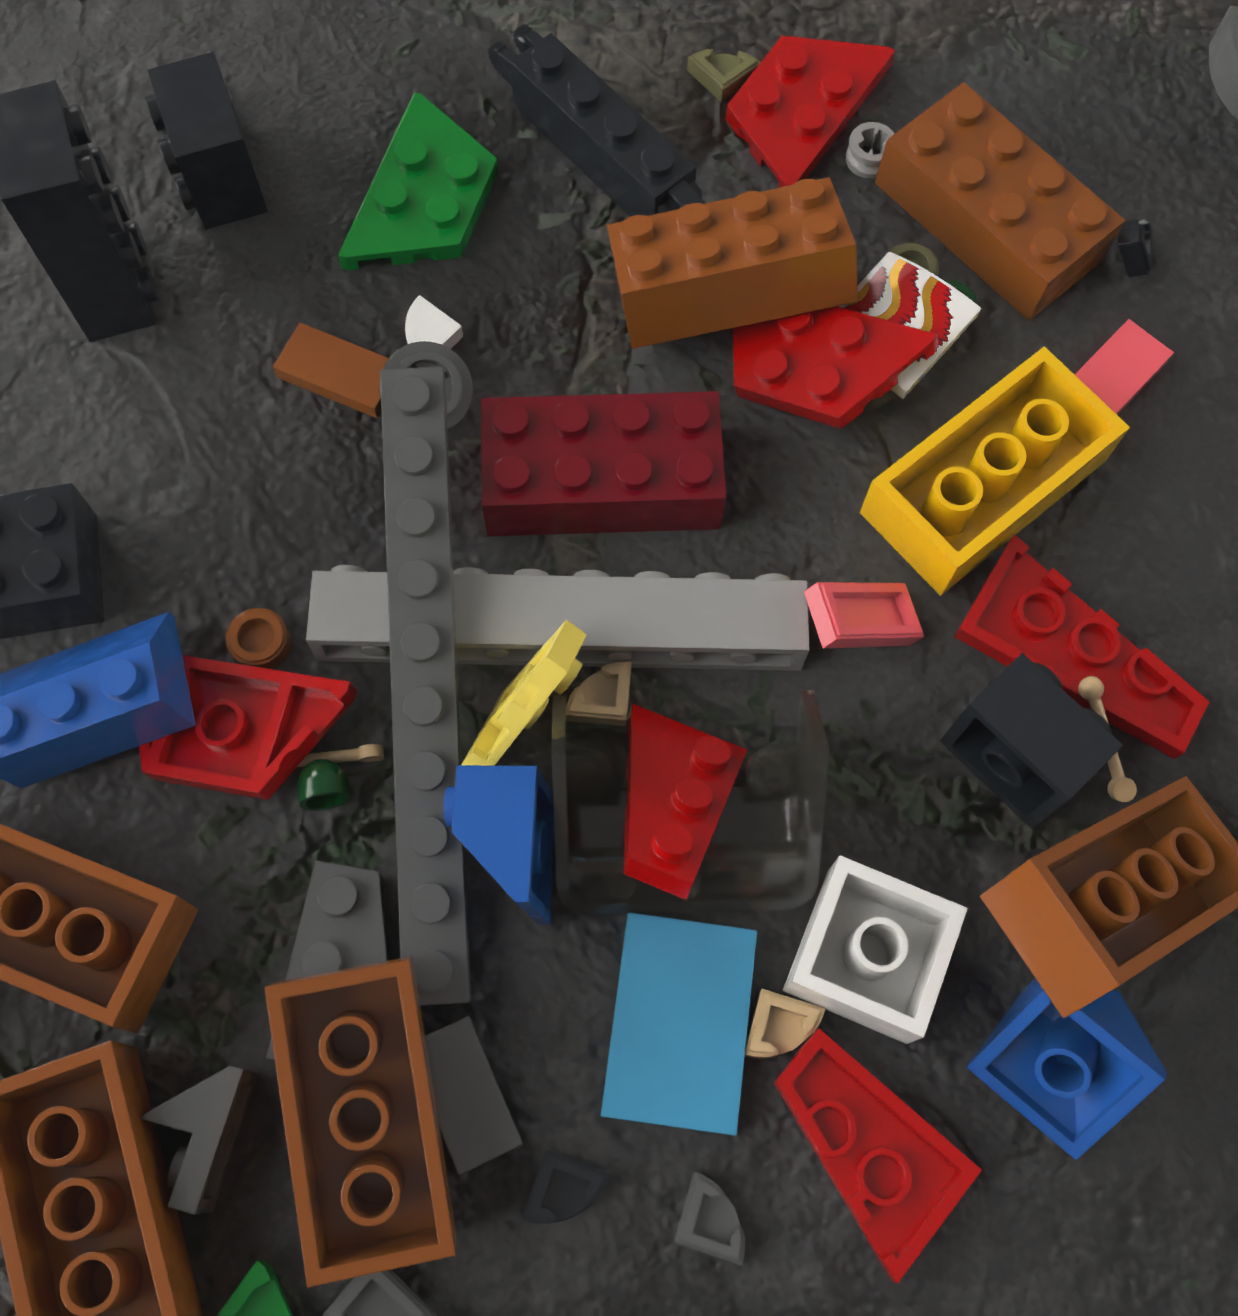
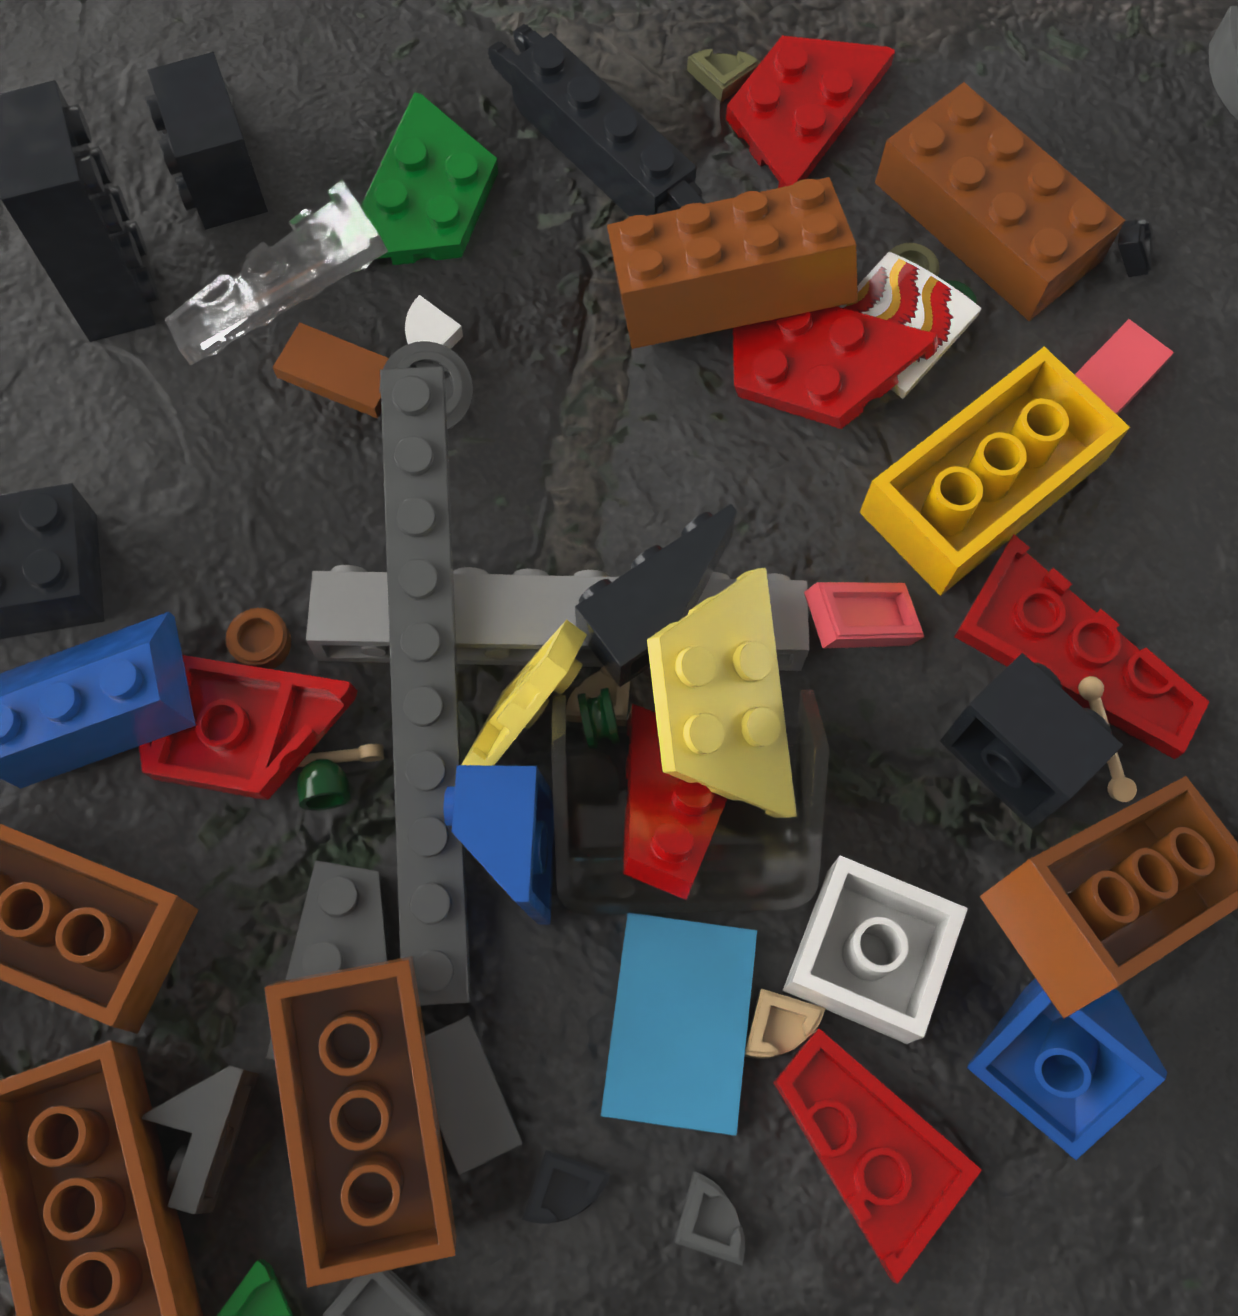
dark red brick [481,391,726,536] -> none
light grey bush [846,122,895,179] -> none
none -> clear wing [165,180,388,366]
none -> black slope [575,504,737,687]
none -> dark green bush [577,687,620,749]
none -> light yellow wing [647,568,797,818]

